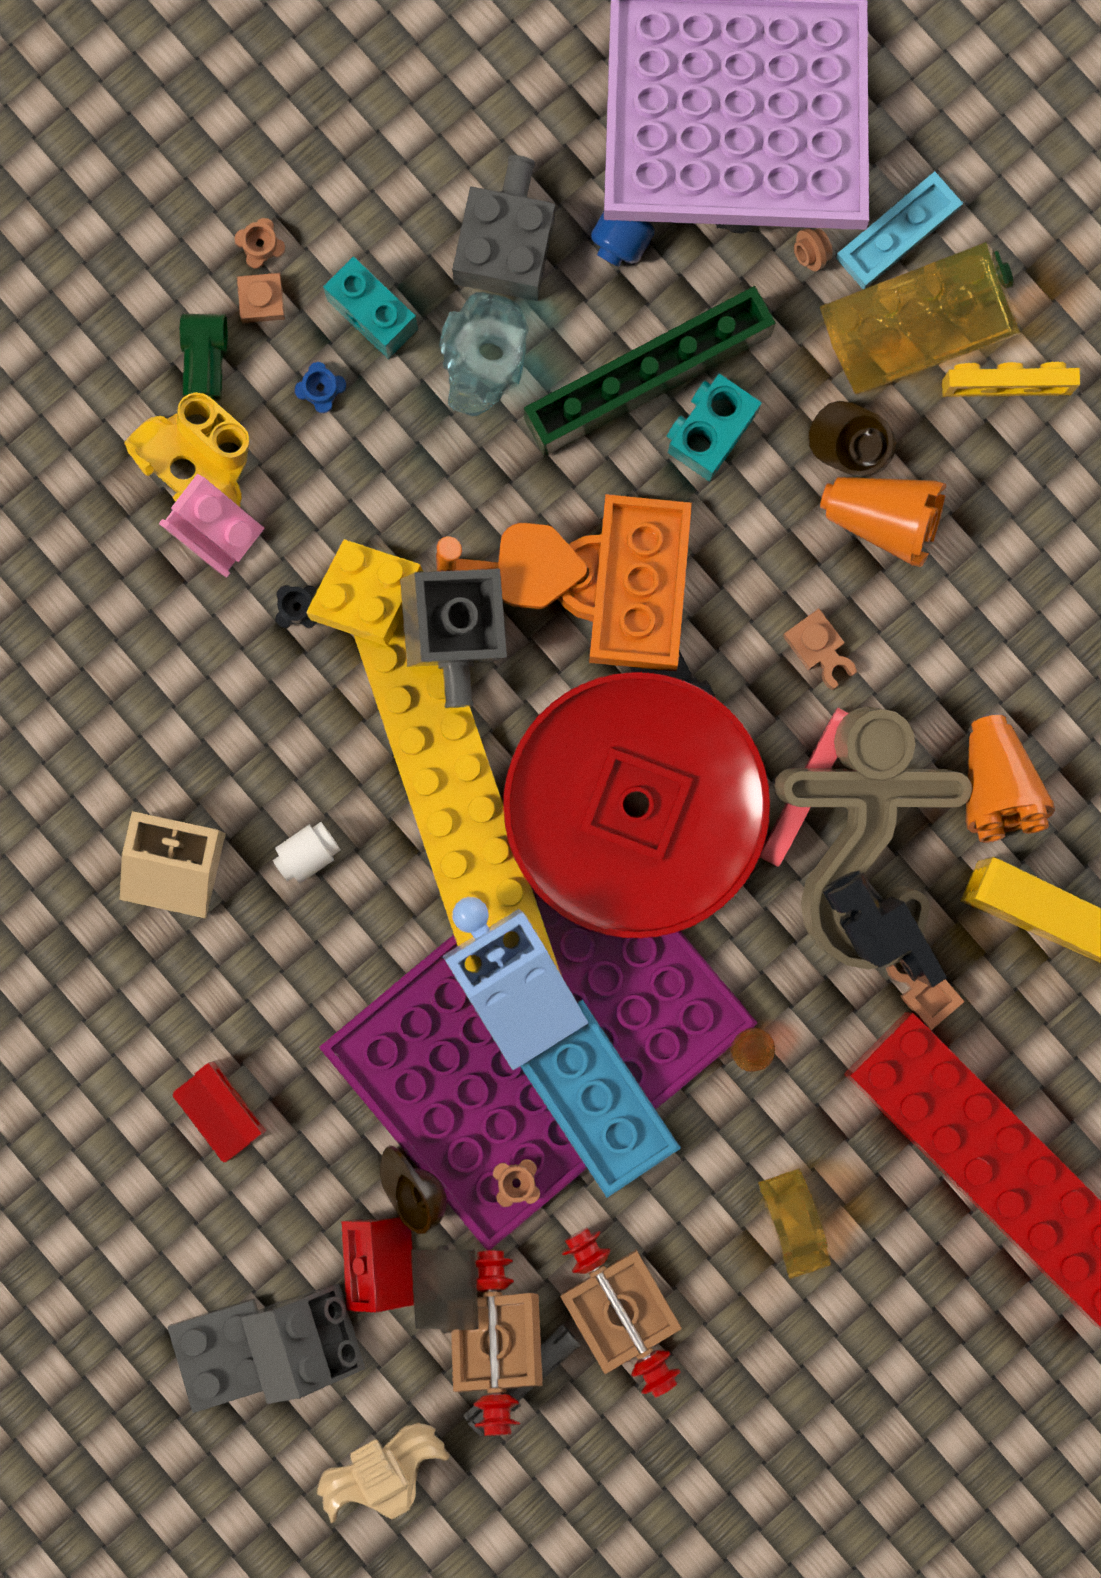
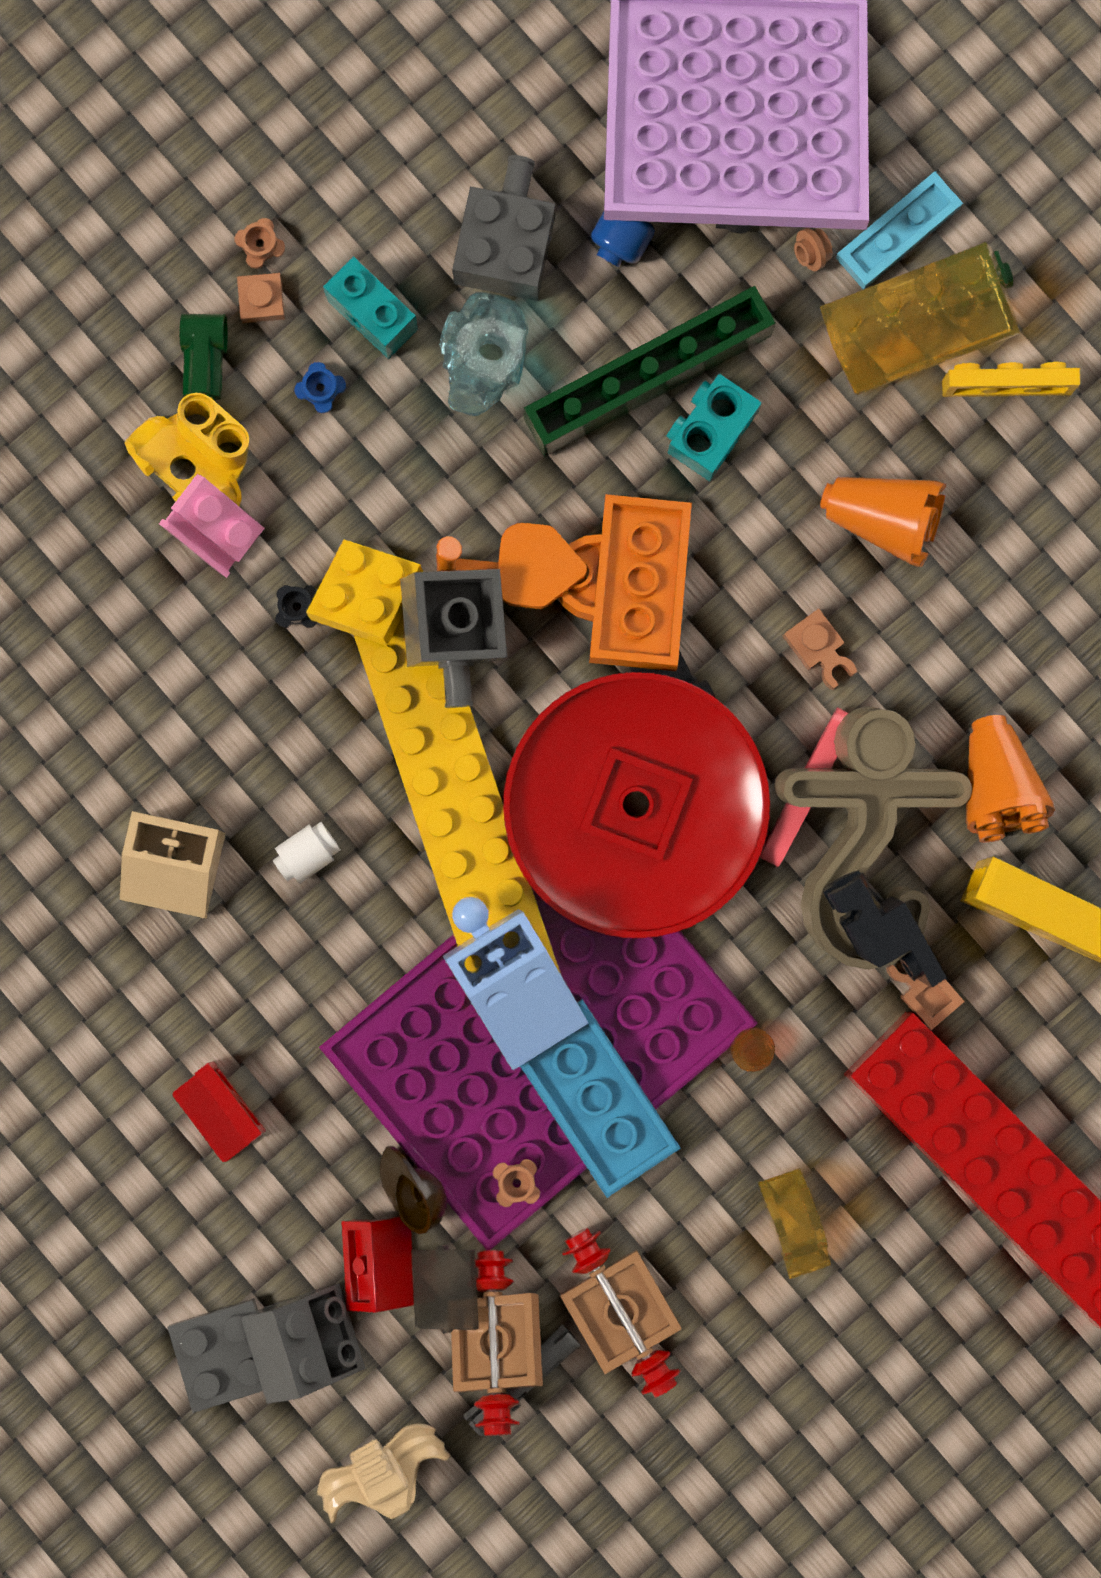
dark brown cap [809,401,897,477] -> none

